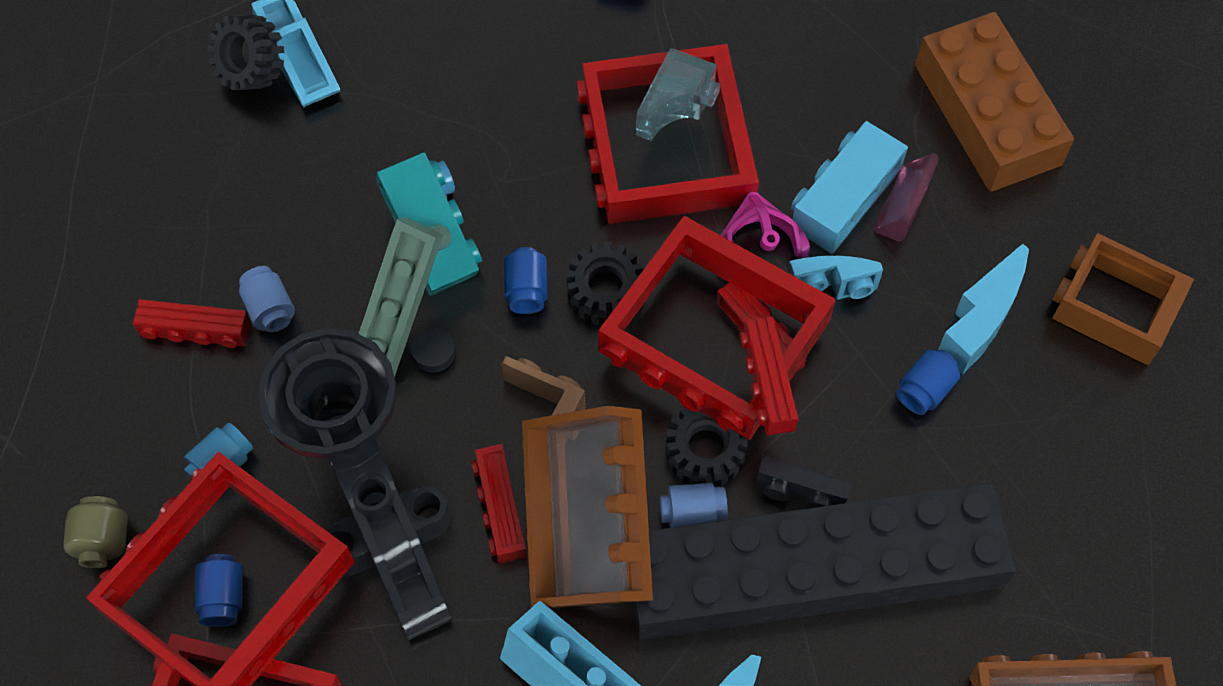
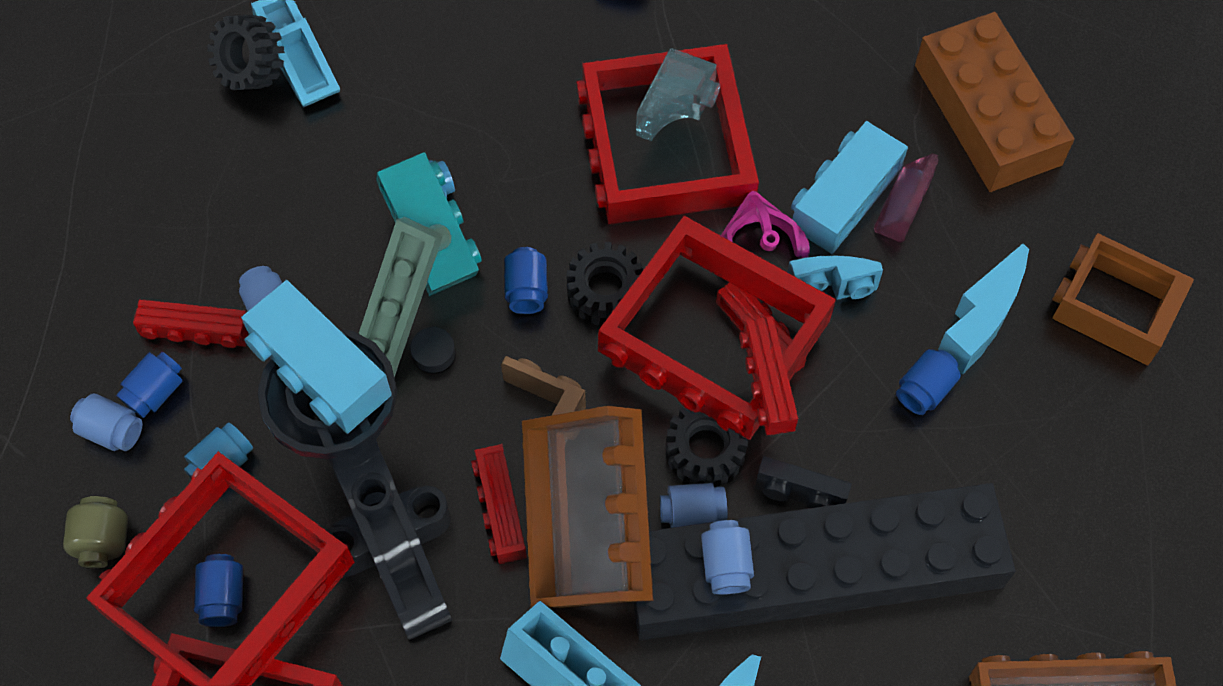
none -> medium blue brick [70,393,143,451]
none -> blue brick [116,351,183,418]
none -> medium azure brick [241,280,392,434]
none -> medium blue brick [701,520,754,595]

